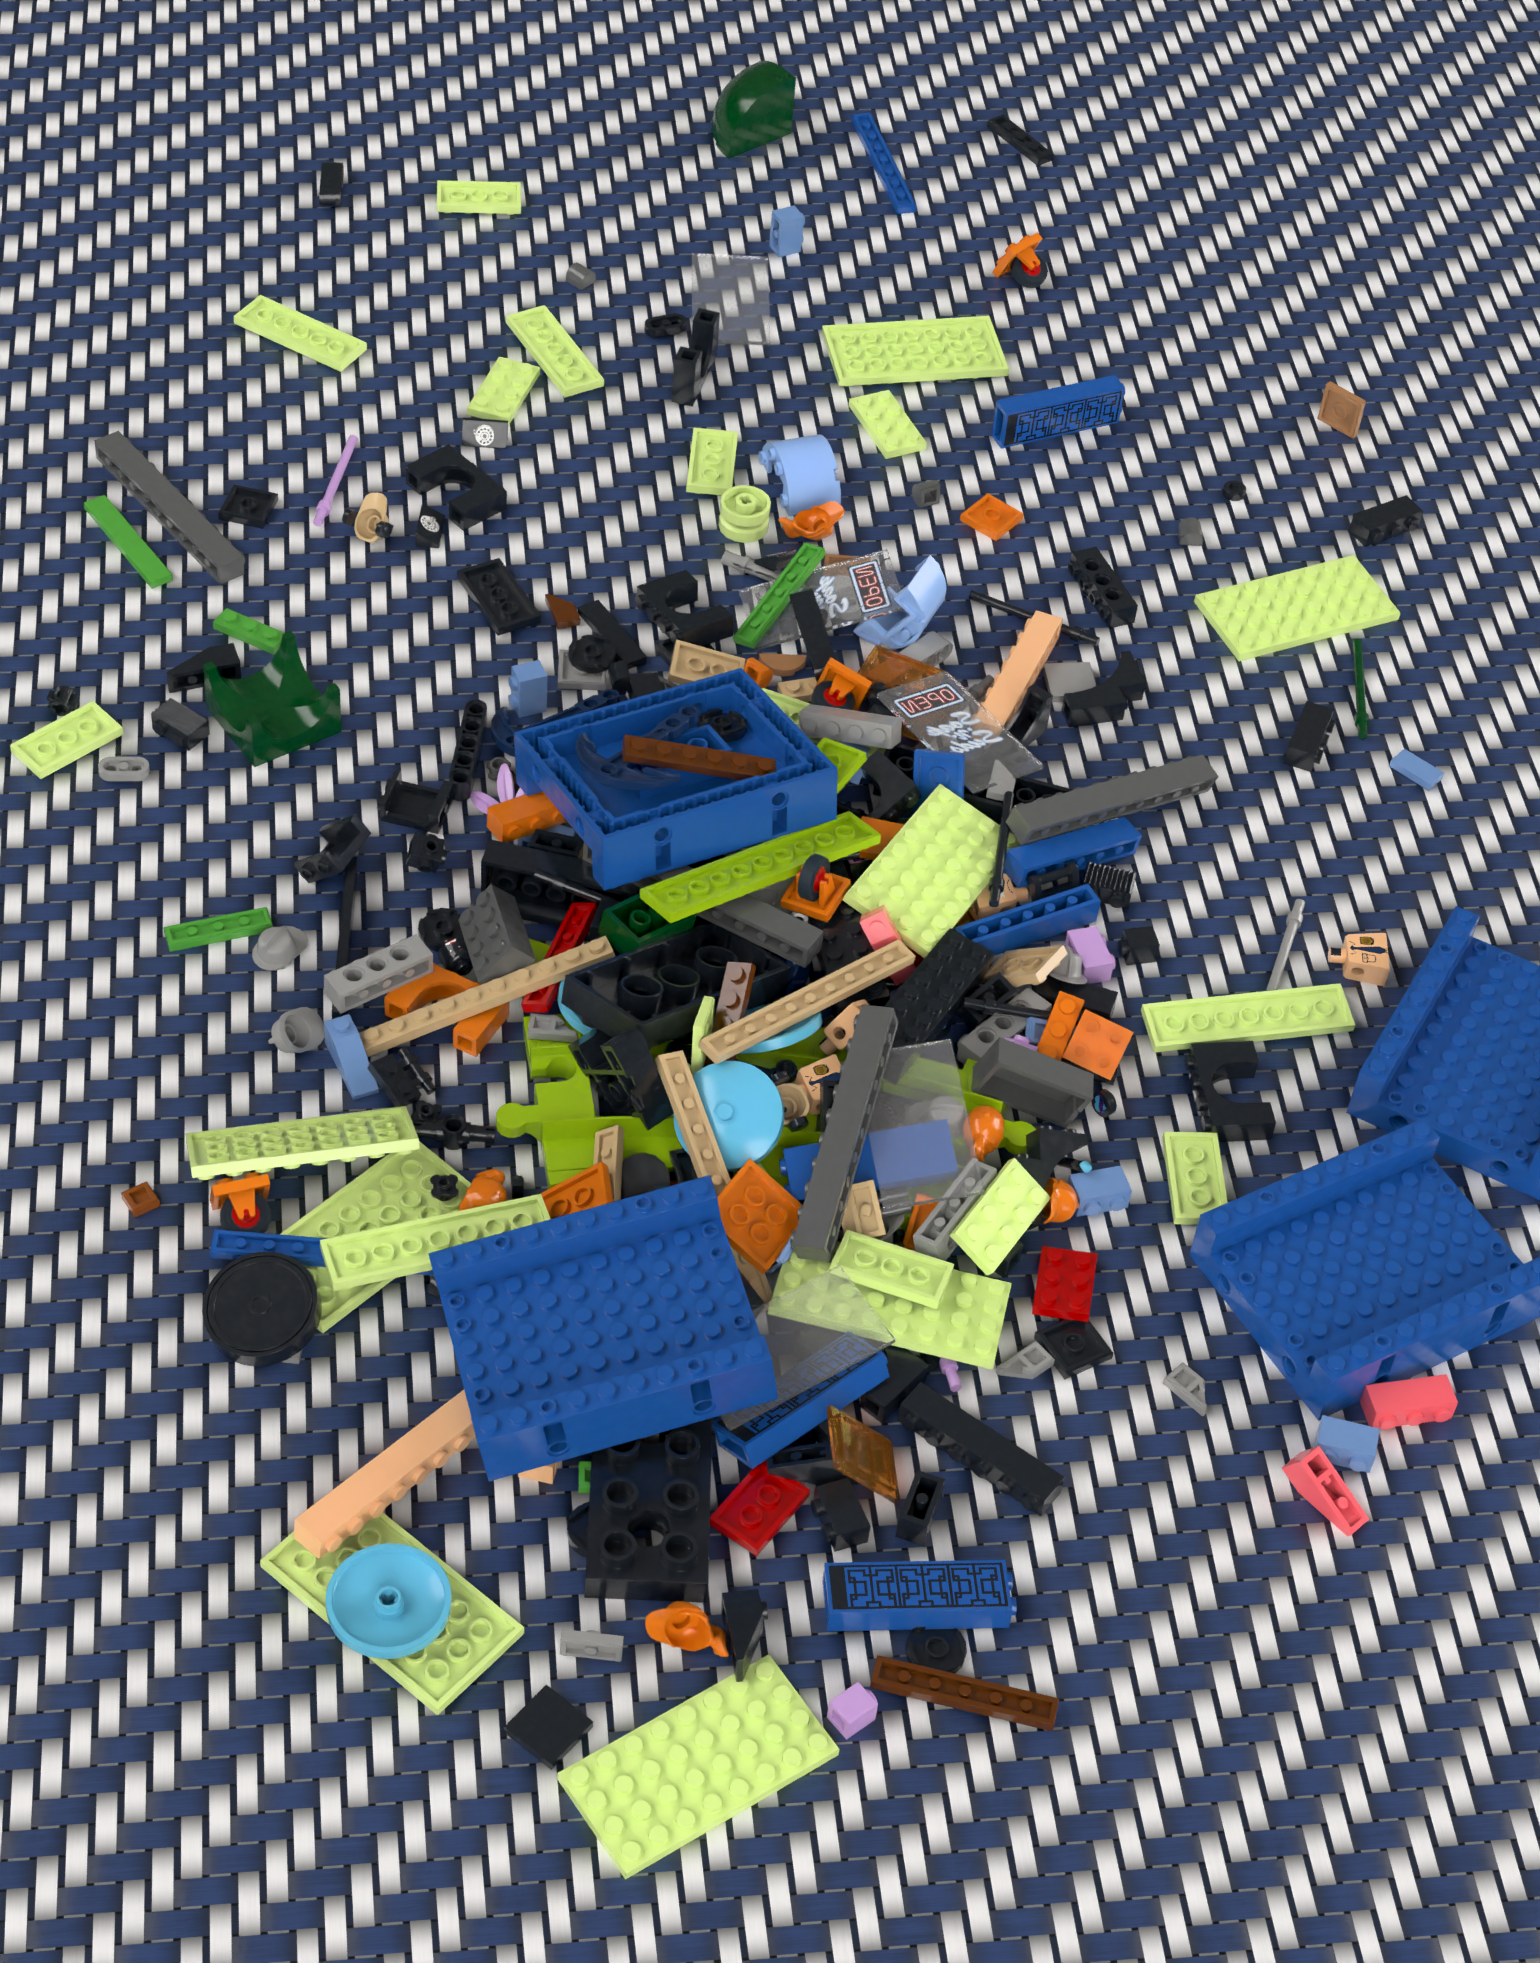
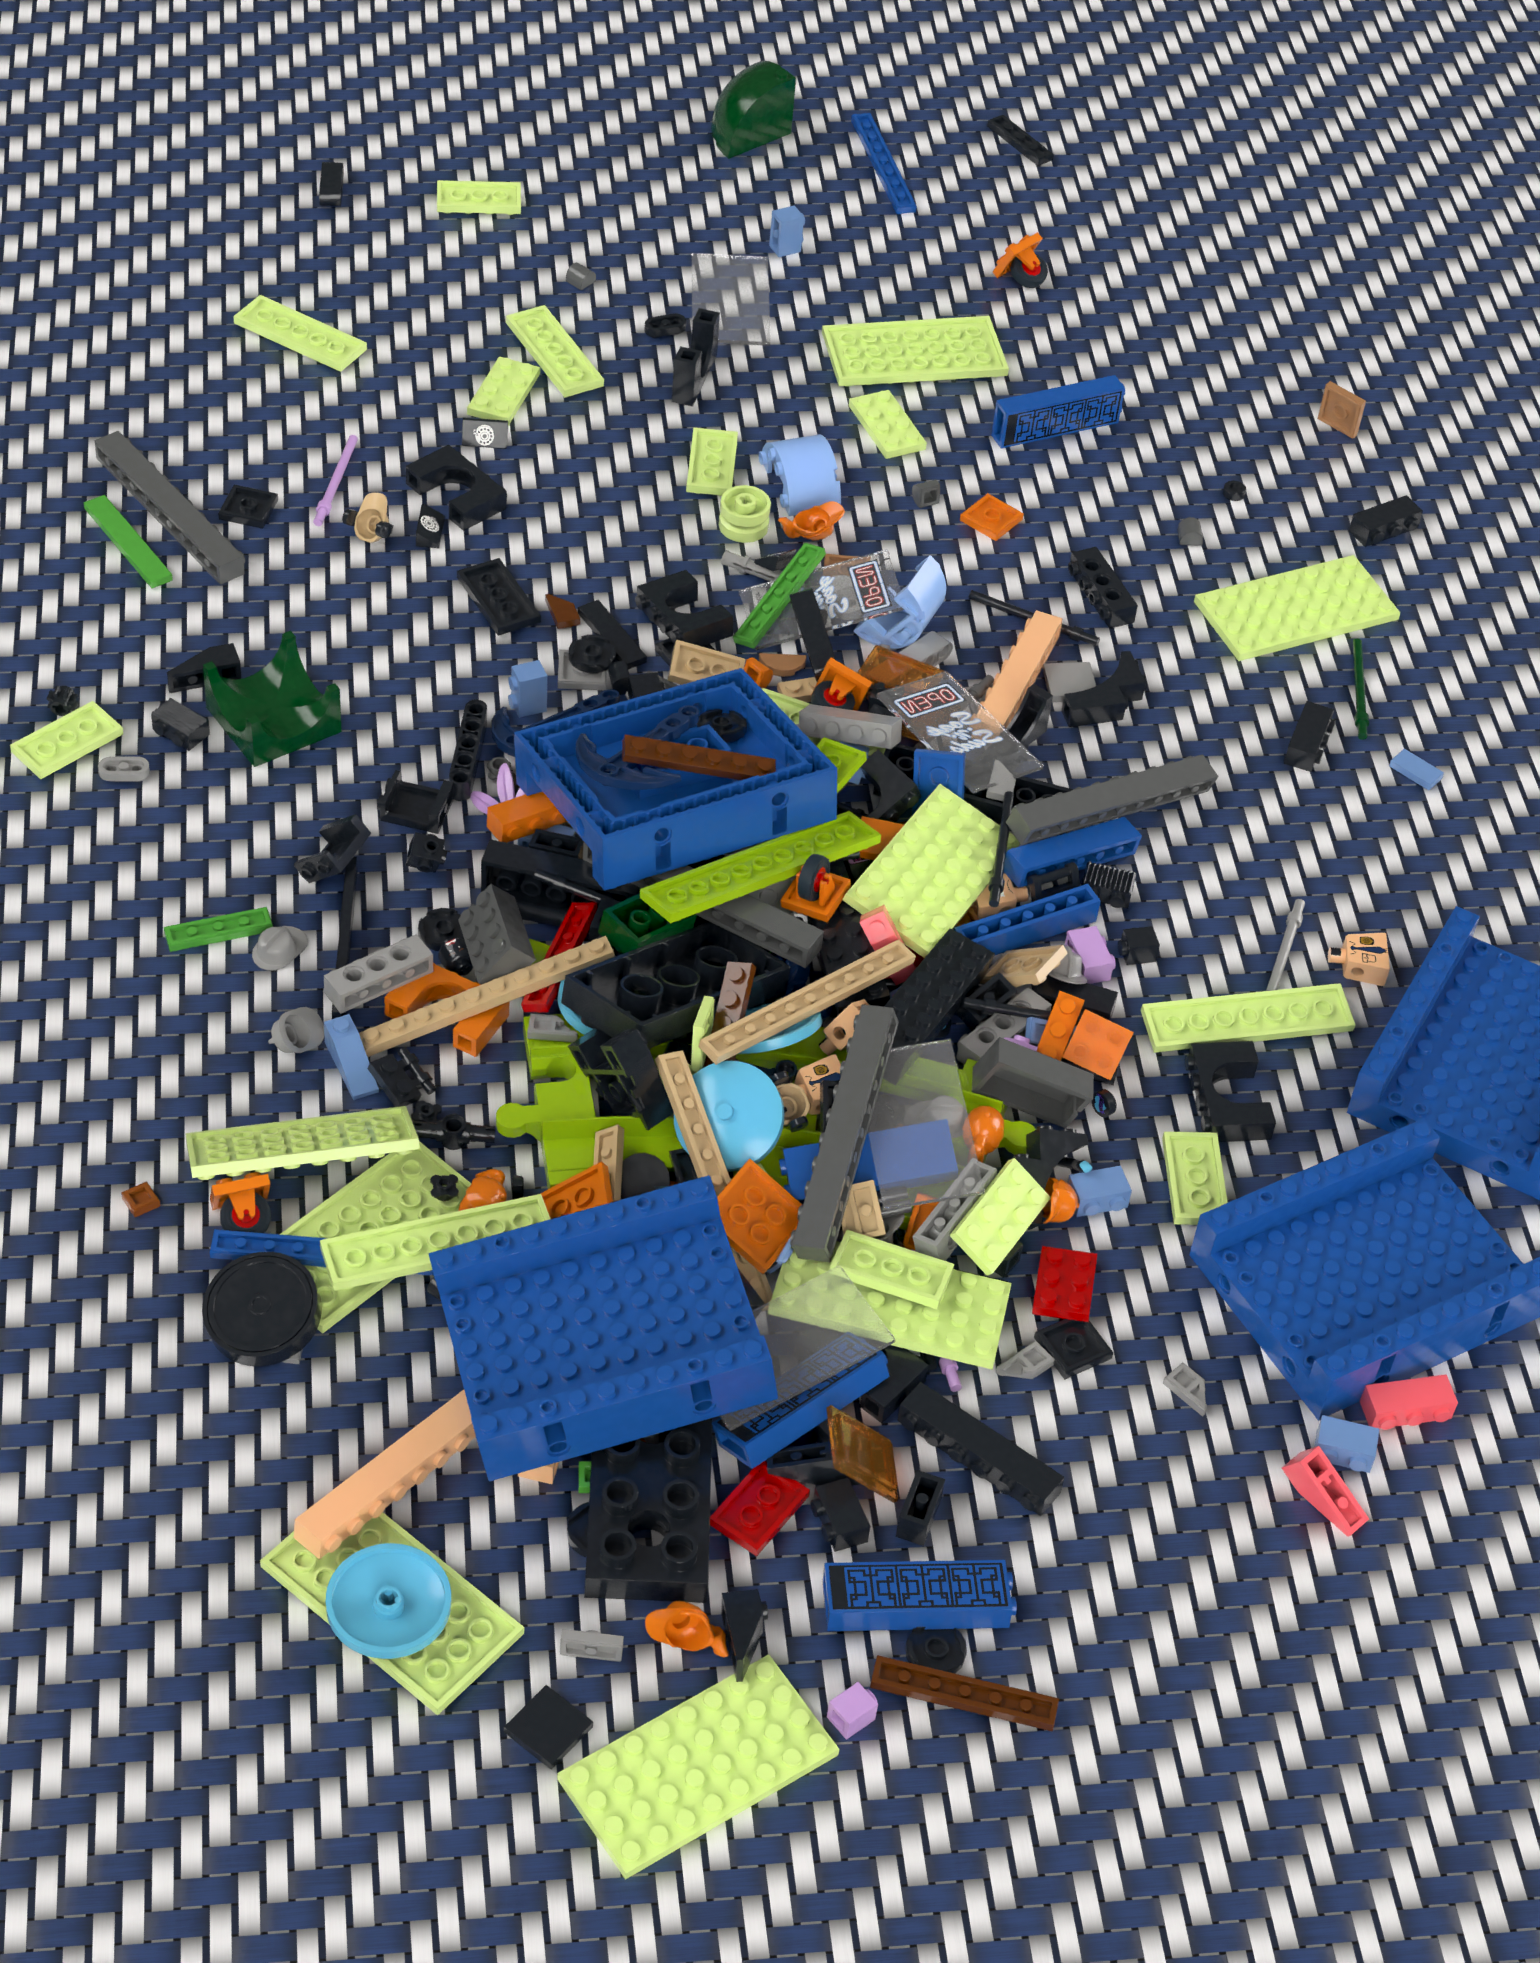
bright green plate [213,608,284,655] -> none

